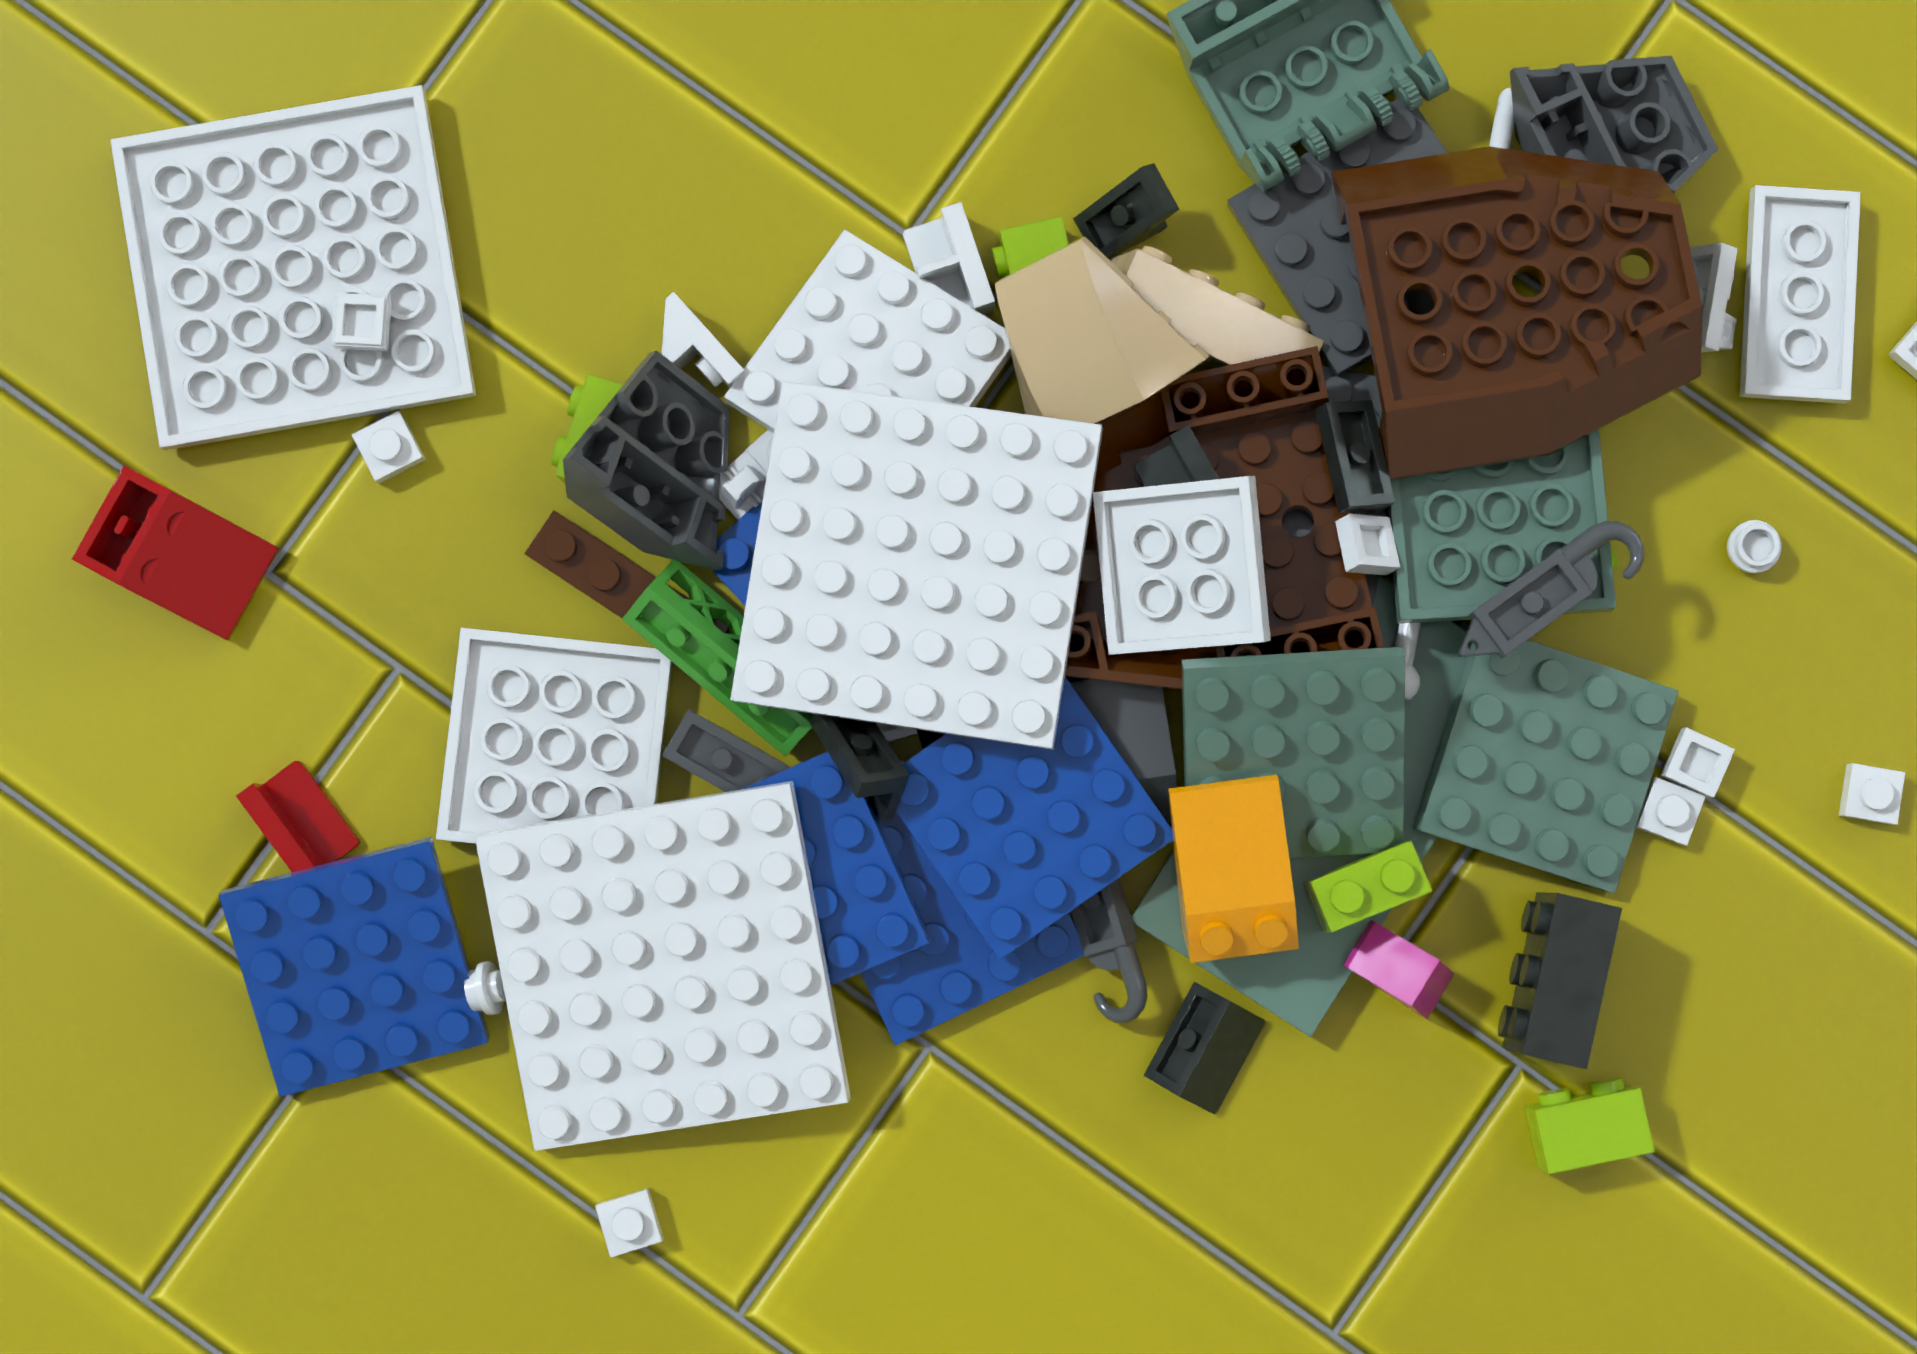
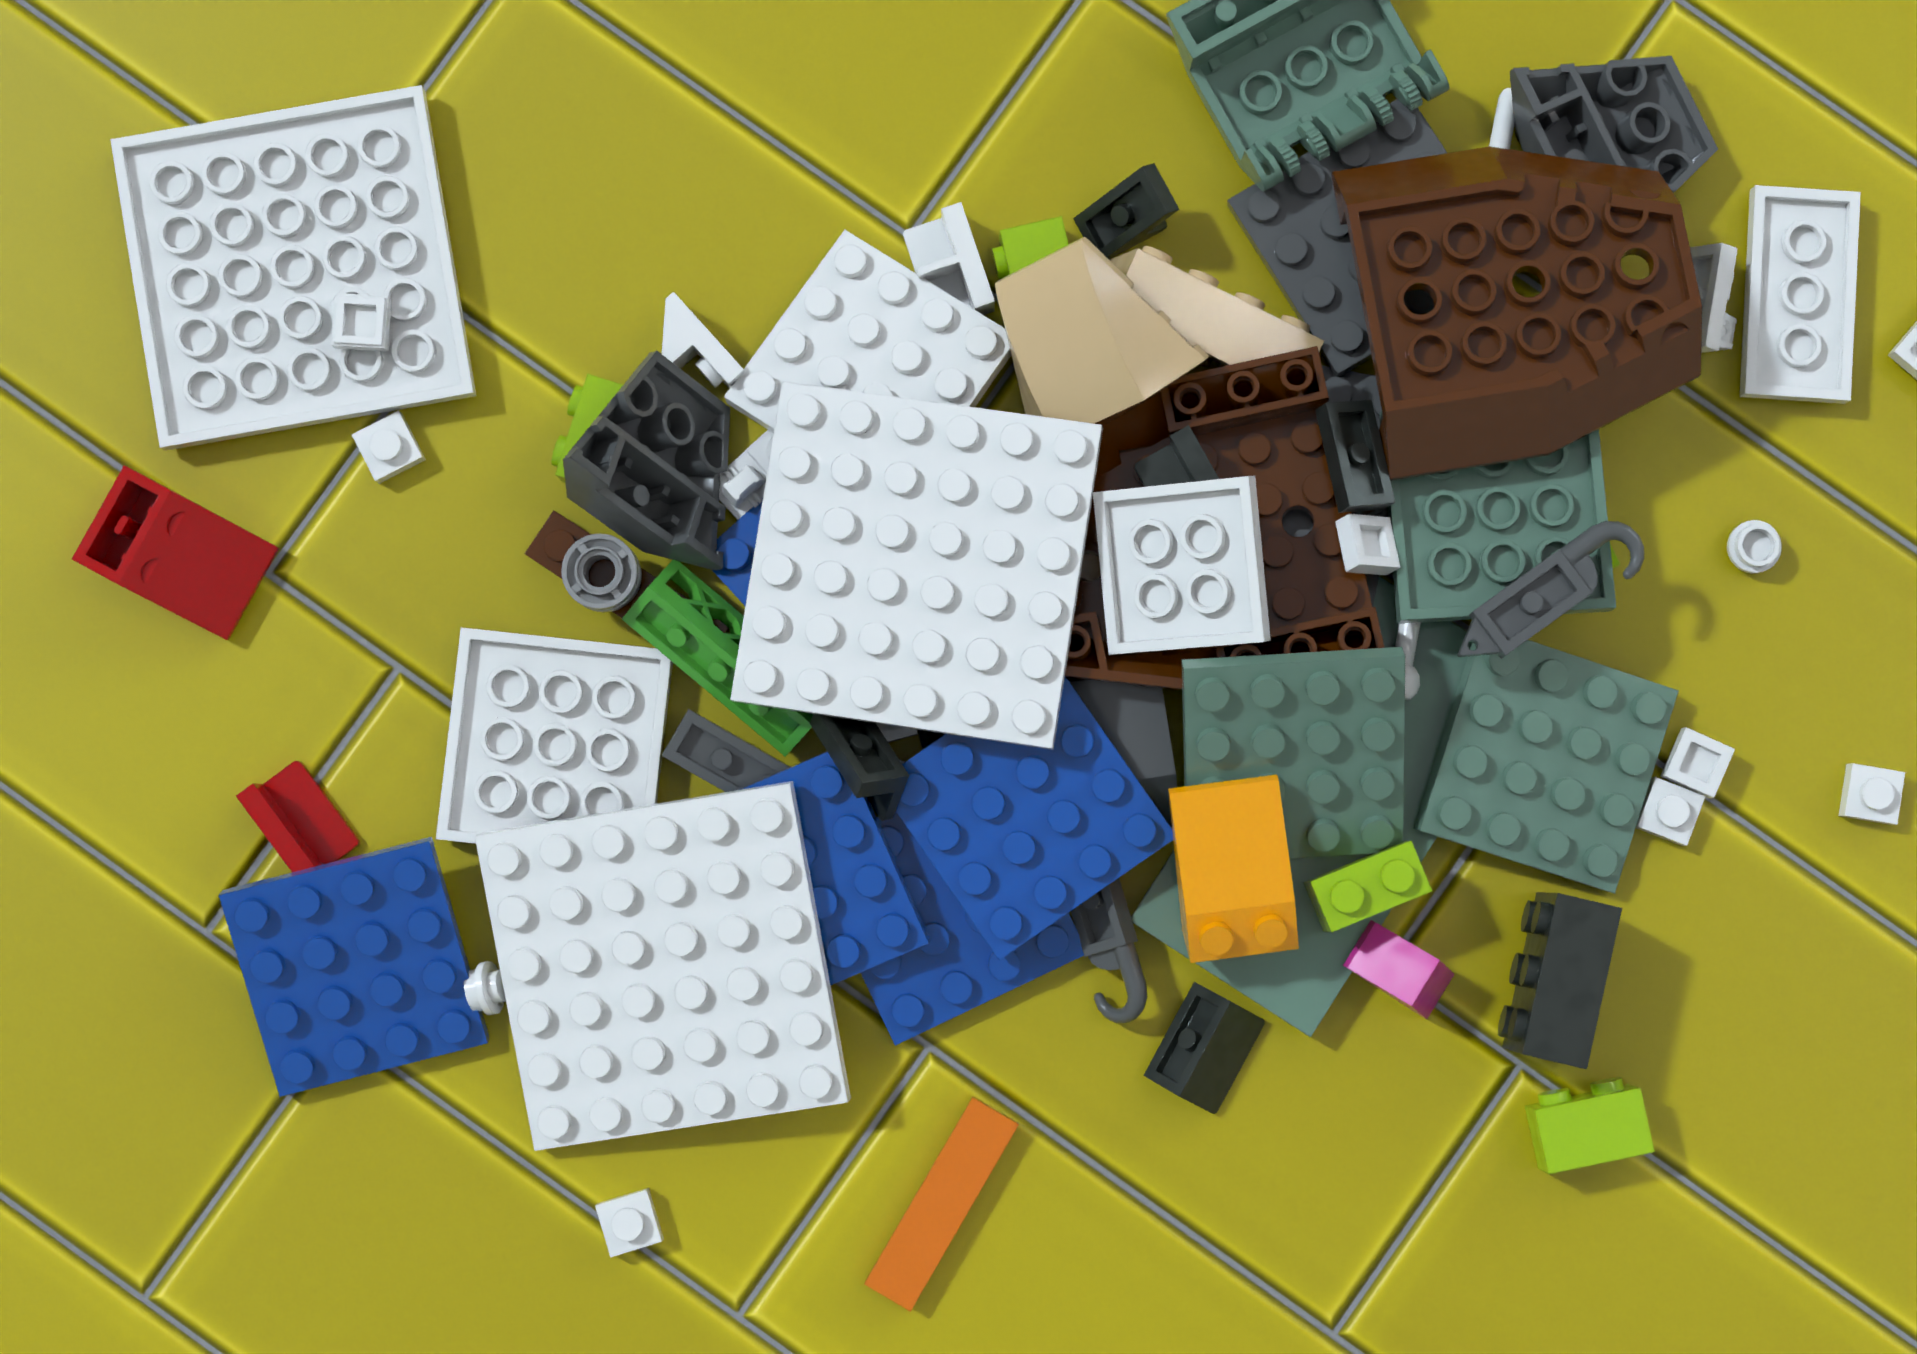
none -> light grey wheel [561,533,642,612]
none -> orange tile [864,1096,1019,1312]

